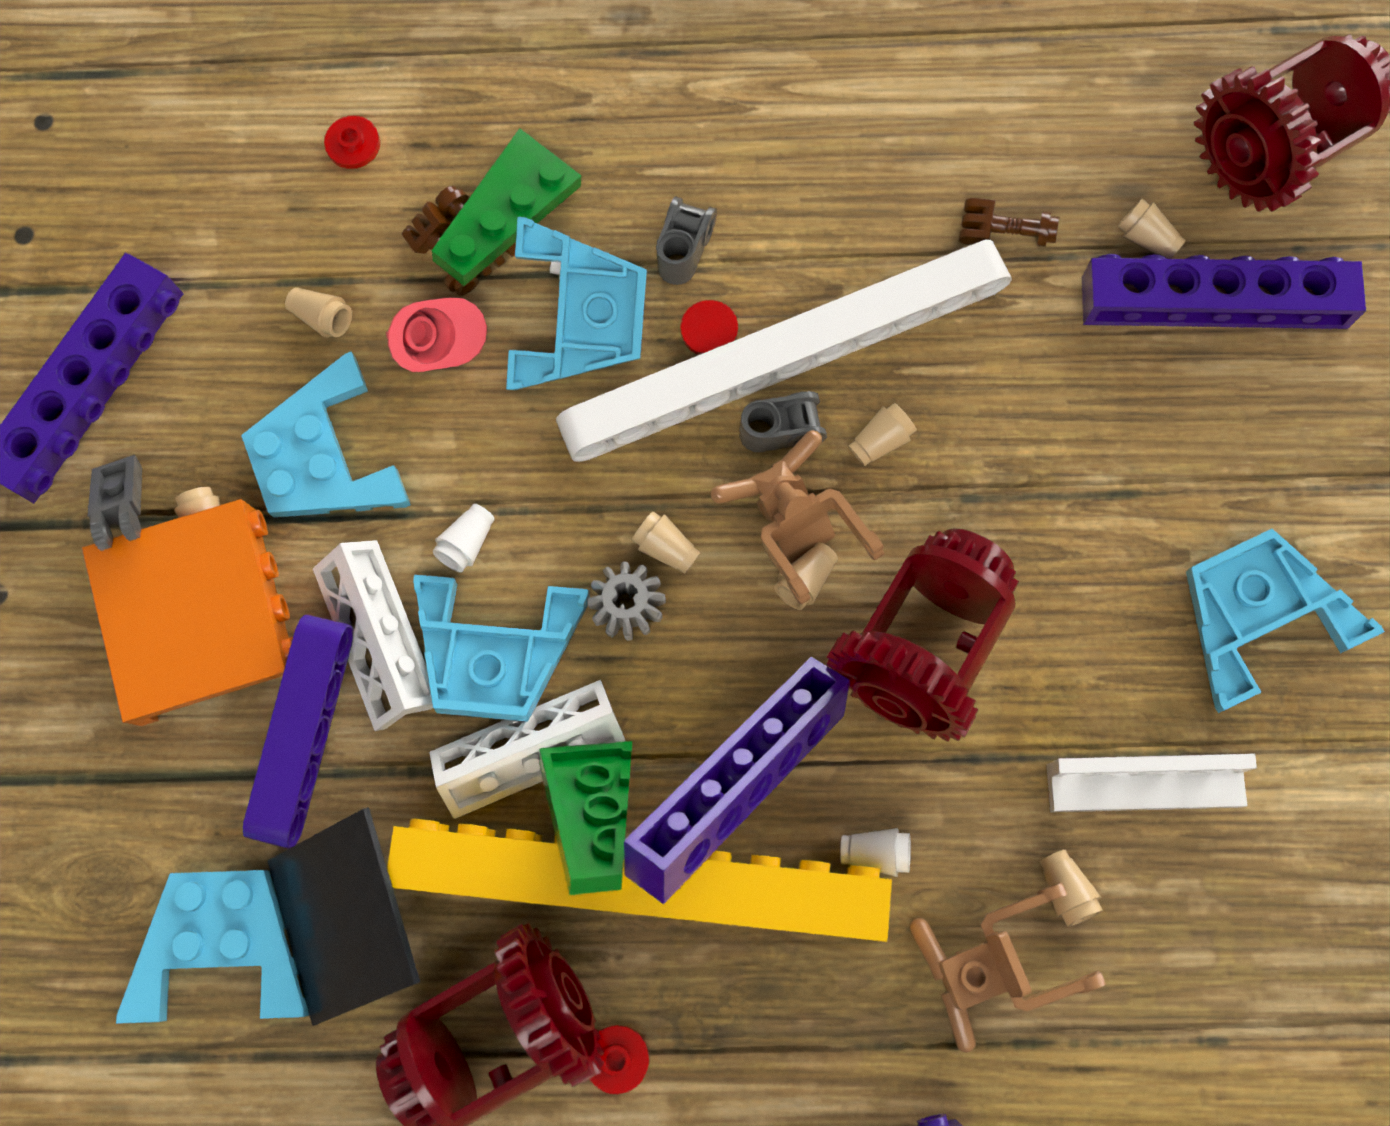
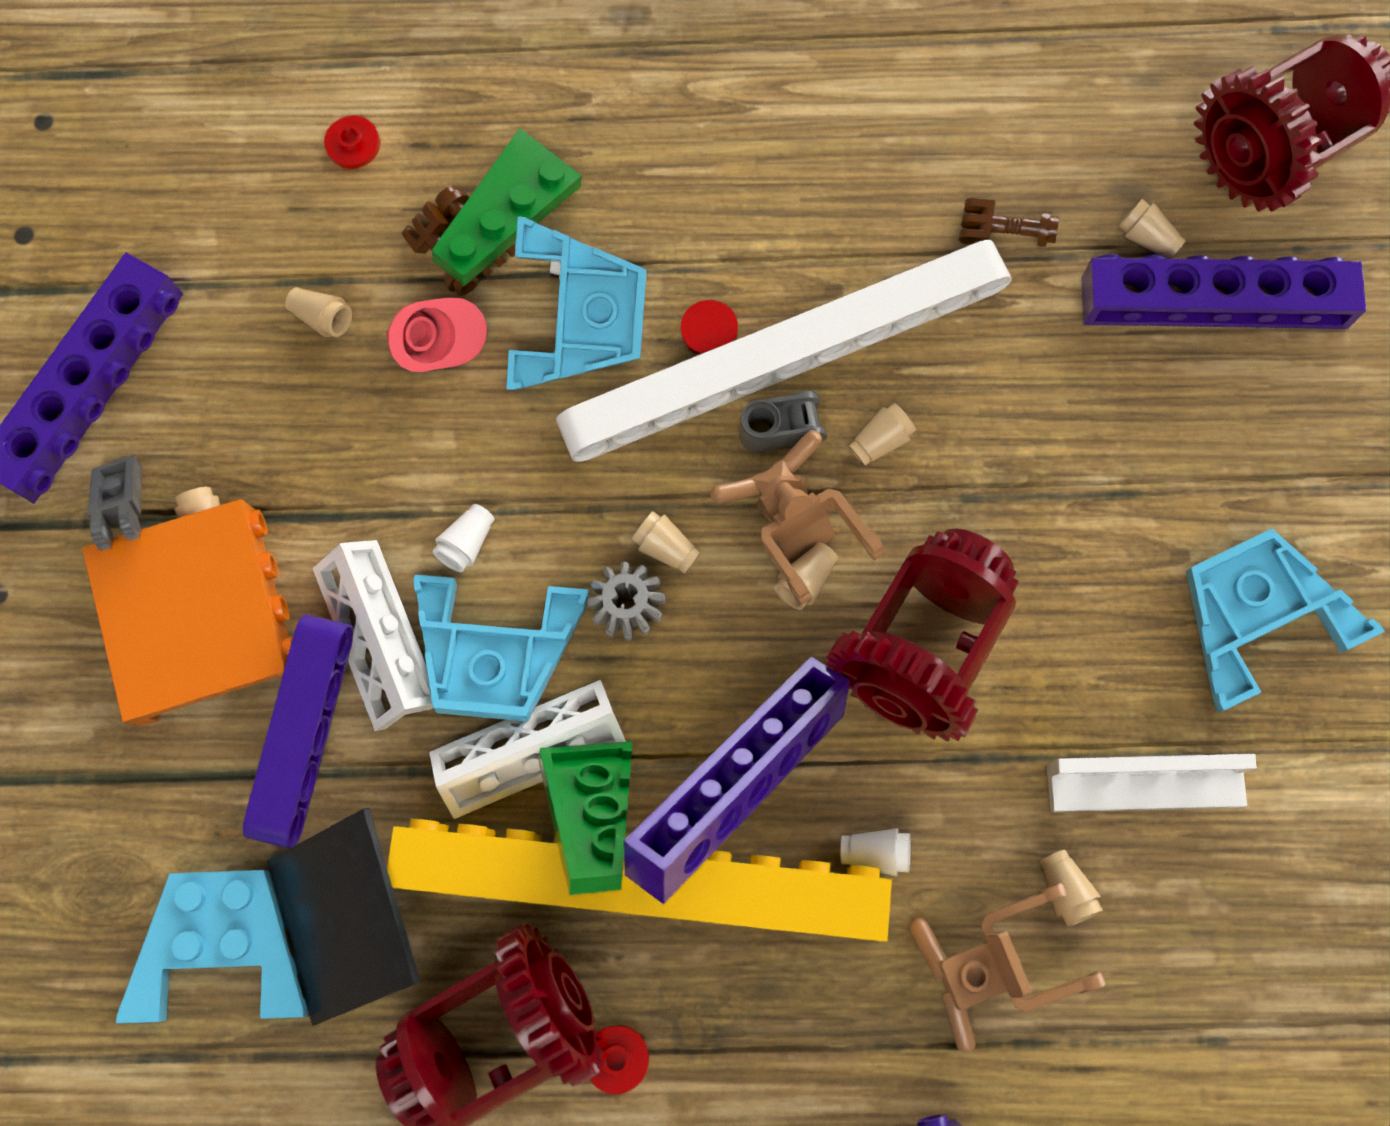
medium azure wing [241,352,411,518] -> none
dark grey piece [656,196,717,285] -> none

